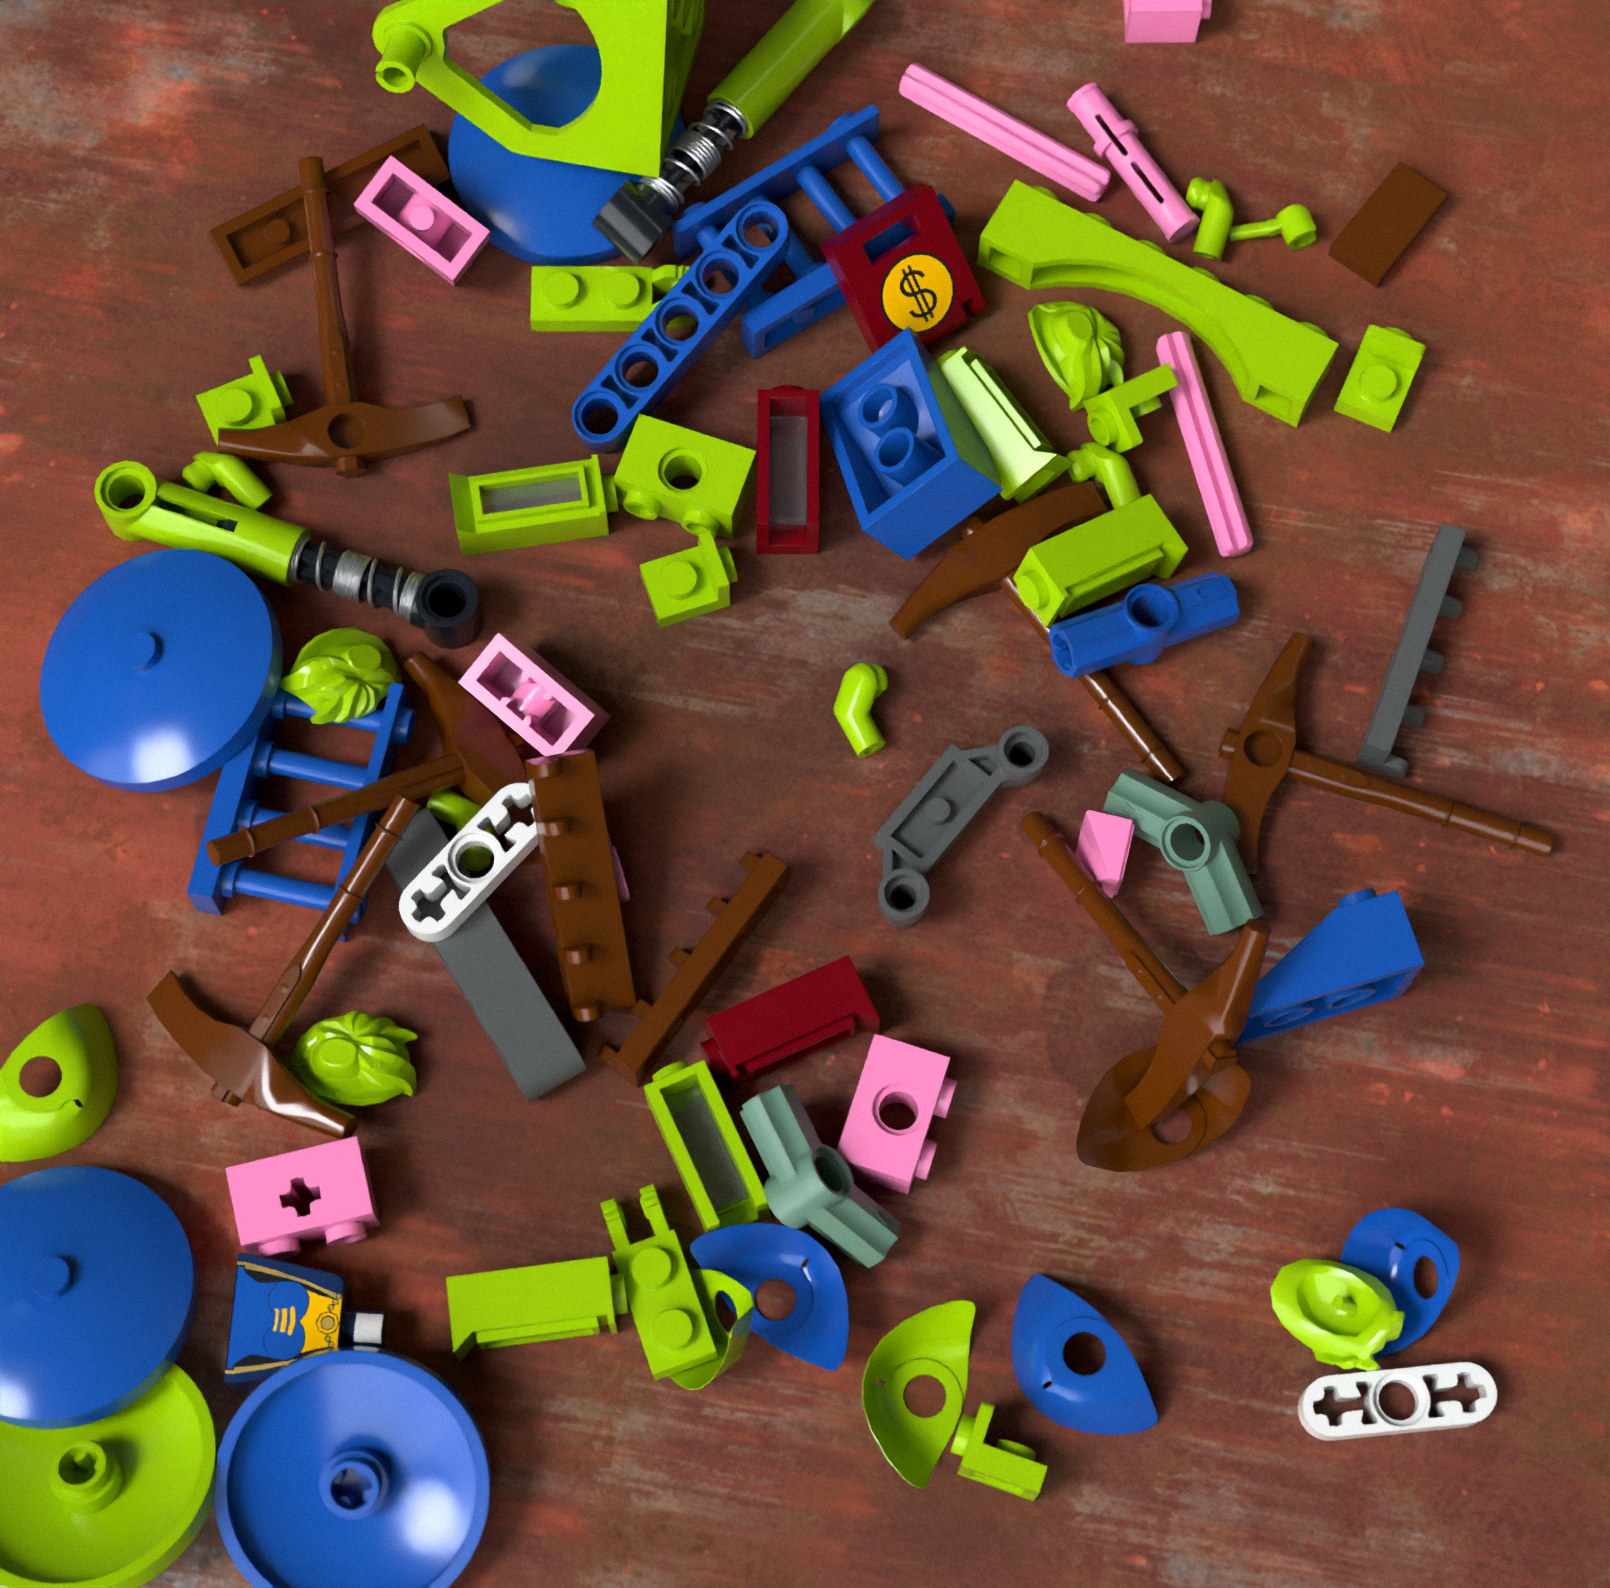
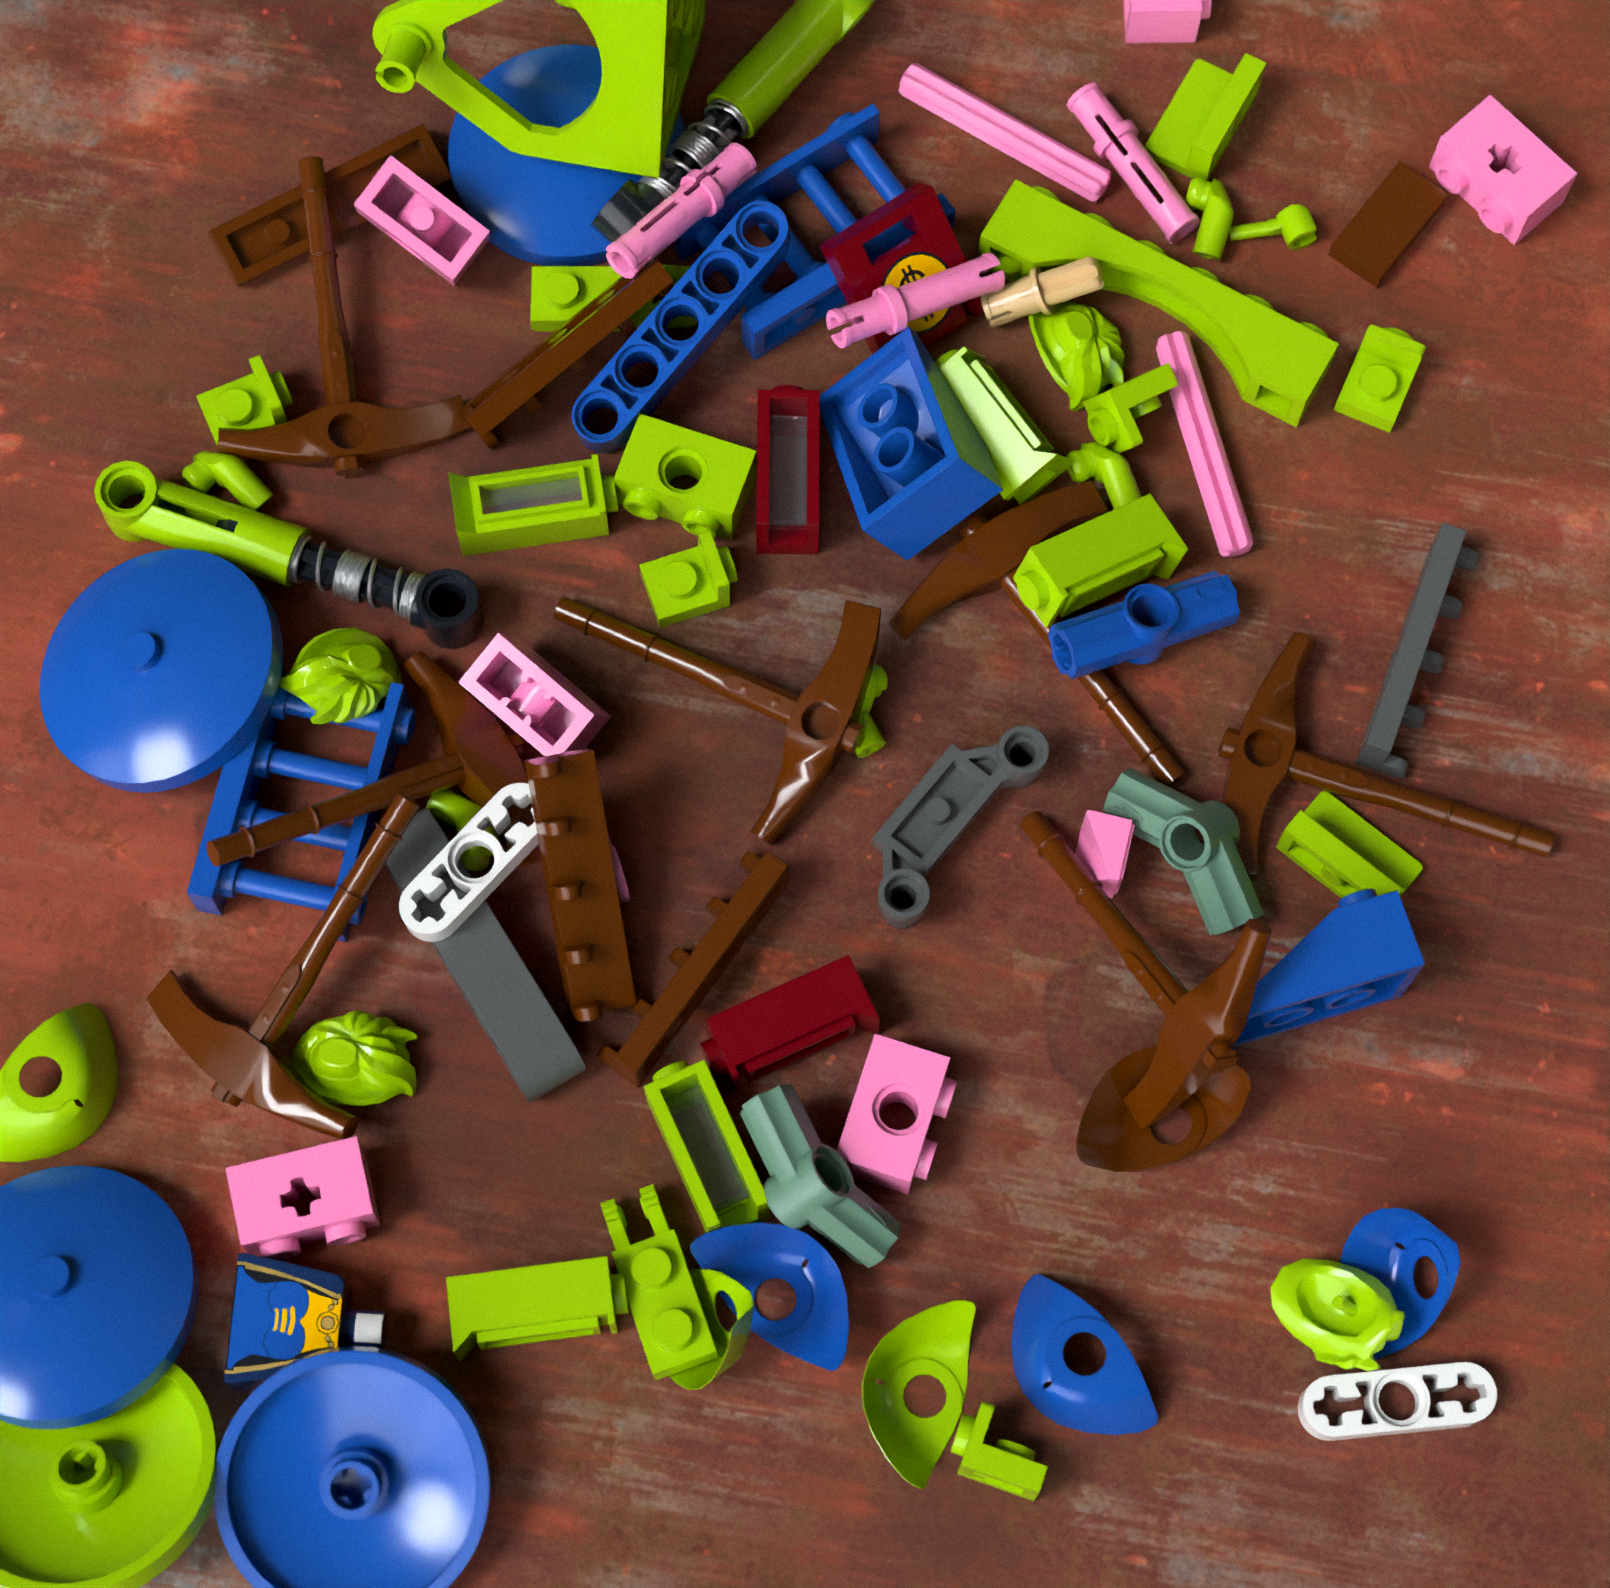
none -> reddish brown hinge [458,259,674,450]
none -> reddish brown piece [554,597,881,846]
none -> bright pink pin [606,143,757,279]
none -> bright pink pin [826,252,1005,348]
none -> tan axle [981,257,1104,328]
none -> lime panel [1145,53,1267,181]
none -> lime panel [1276,791,1423,898]
none -> bright pink brick [1429,95,1577,246]

